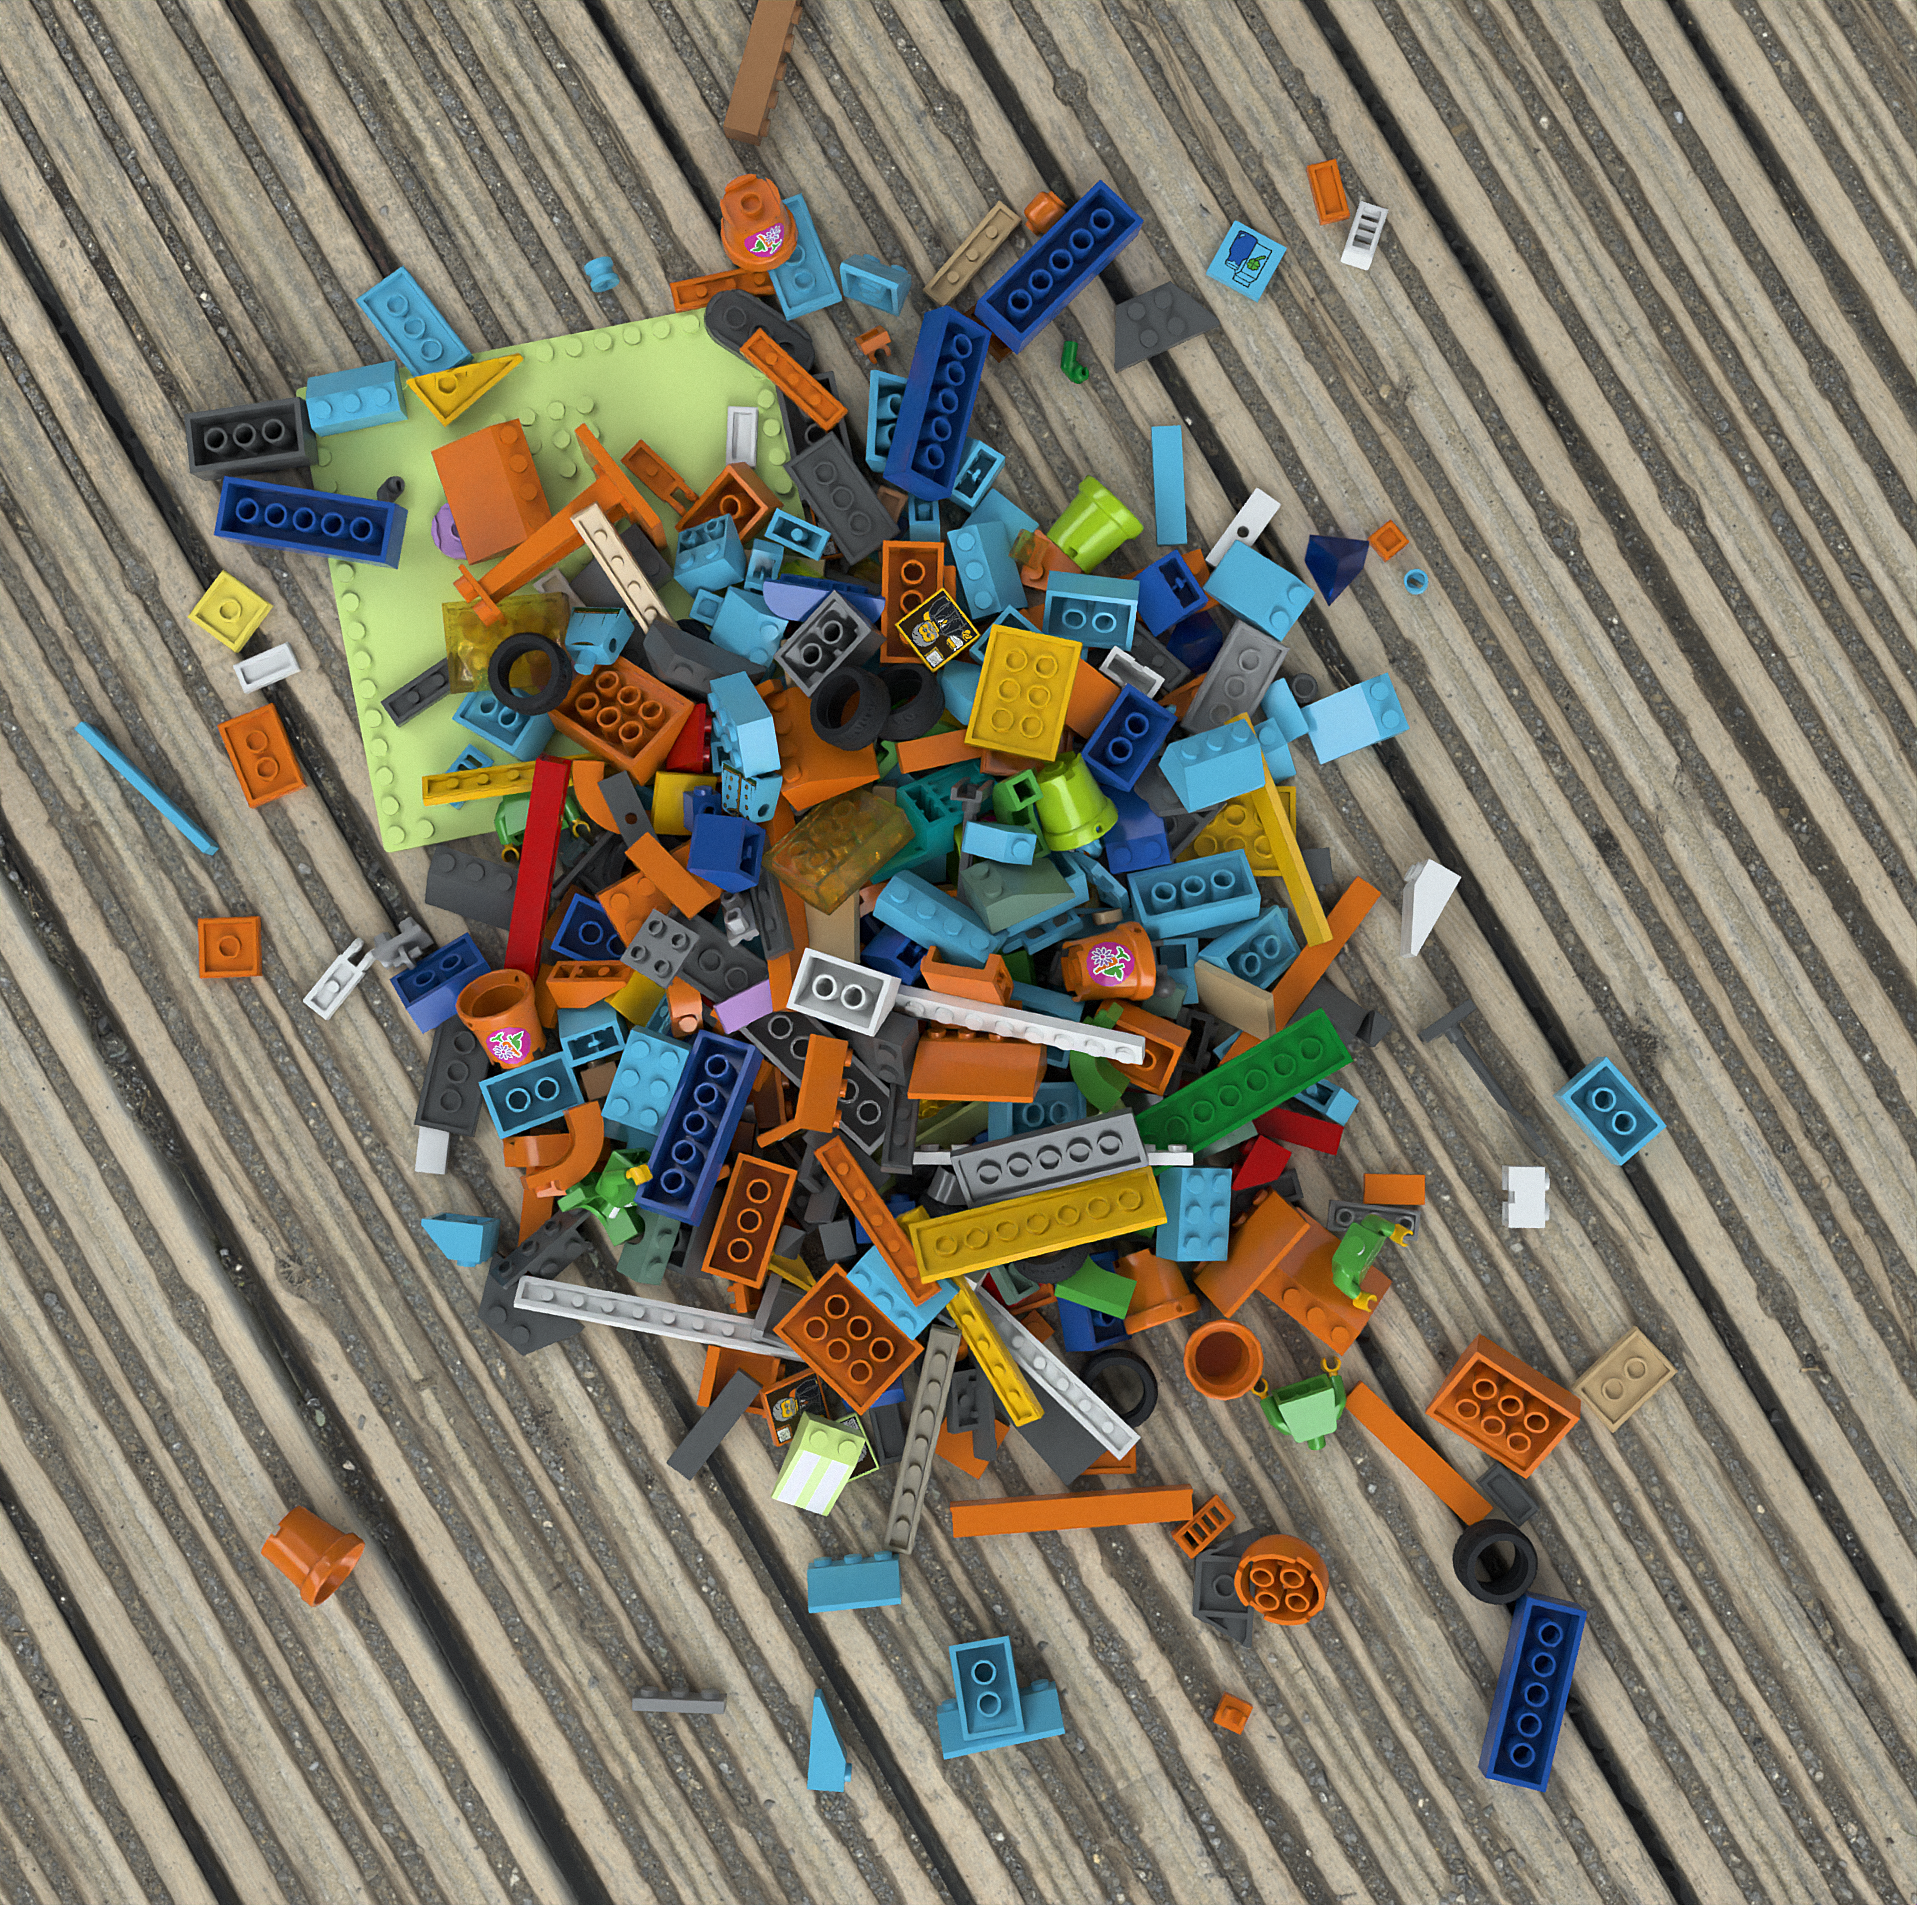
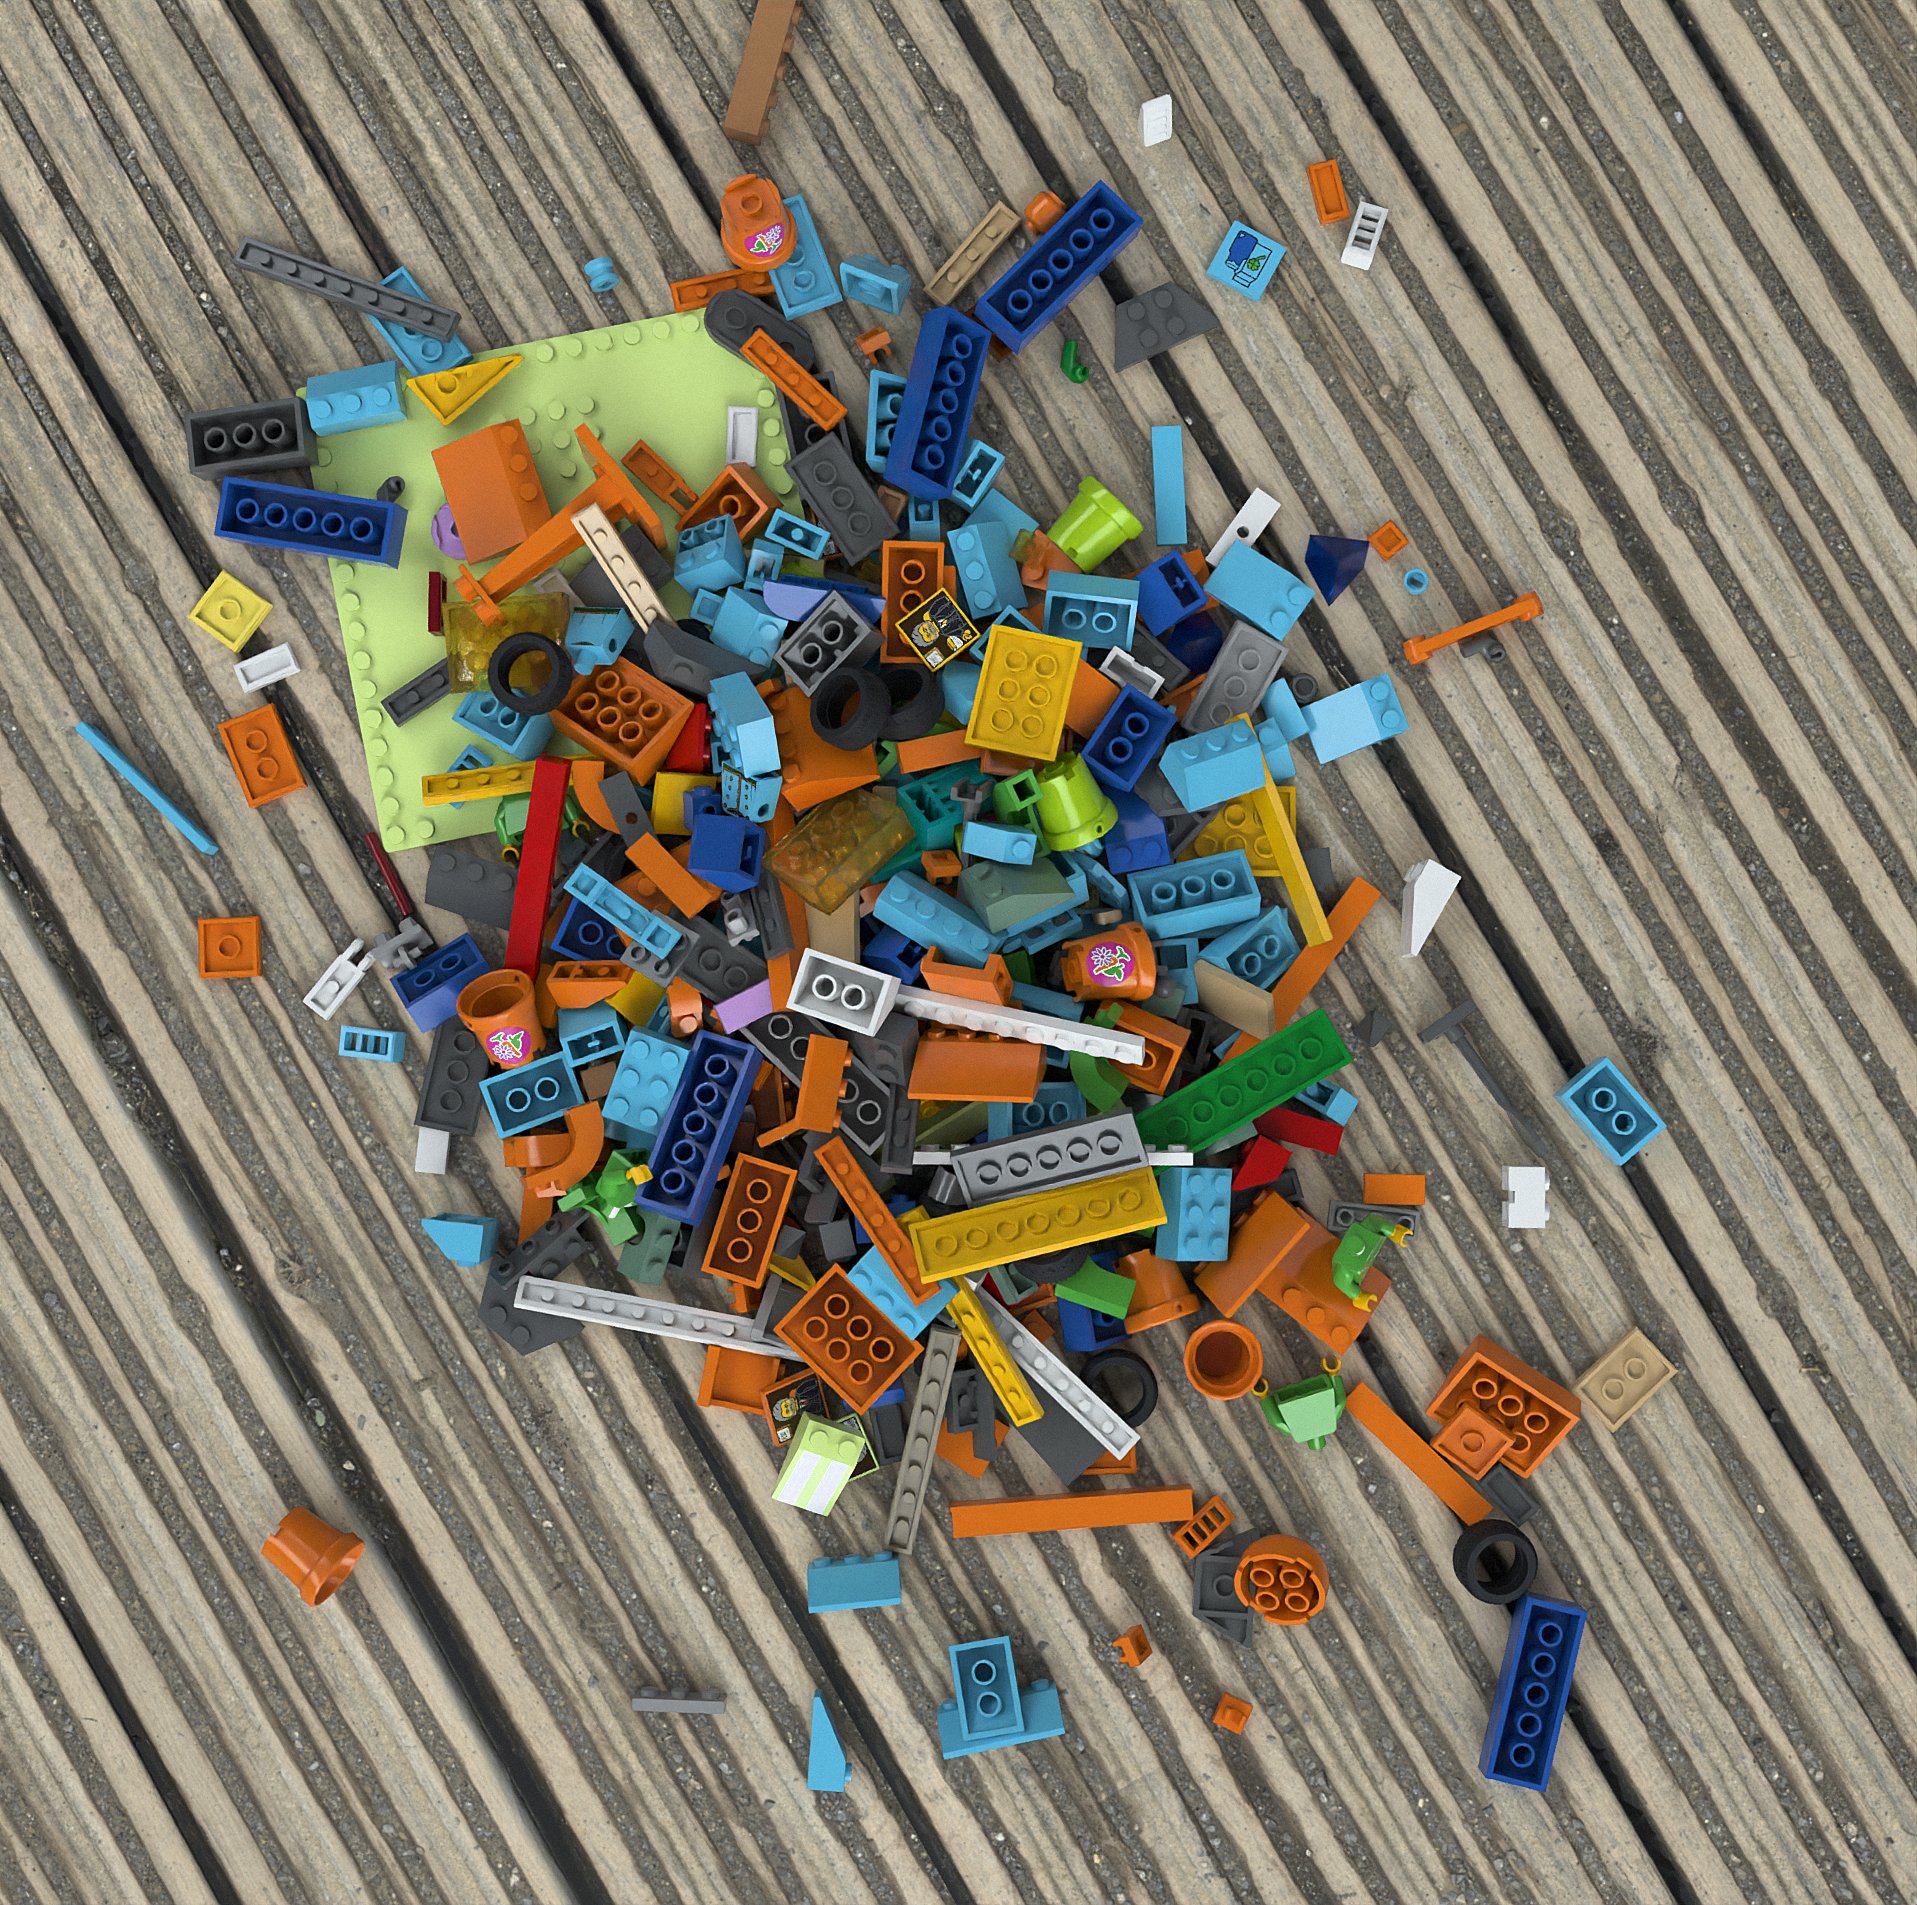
dark grey tile [666,1367,763,1481] -> none
dark grey slope [1286,977,1368,1047] -> none
none -> dark grey tile [232,236,462,344]
none -> medium azure slope [338,1025,406,1062]
none -> dark red bar [364,832,414,917]
none -> dark red tile [428,572,447,636]
none -> medium azure slope [563,863,682,960]
none -> orange tile [921,849,962,886]
none -> orange tile [1112,1624,1153,1668]
none -> white slope [1137,94,1172,147]
none -> orange piece [1402,591,1544,666]
none -> orange tile [1429,1400,1516,1481]
none -> dark grey arm [1459,635,1506,661]

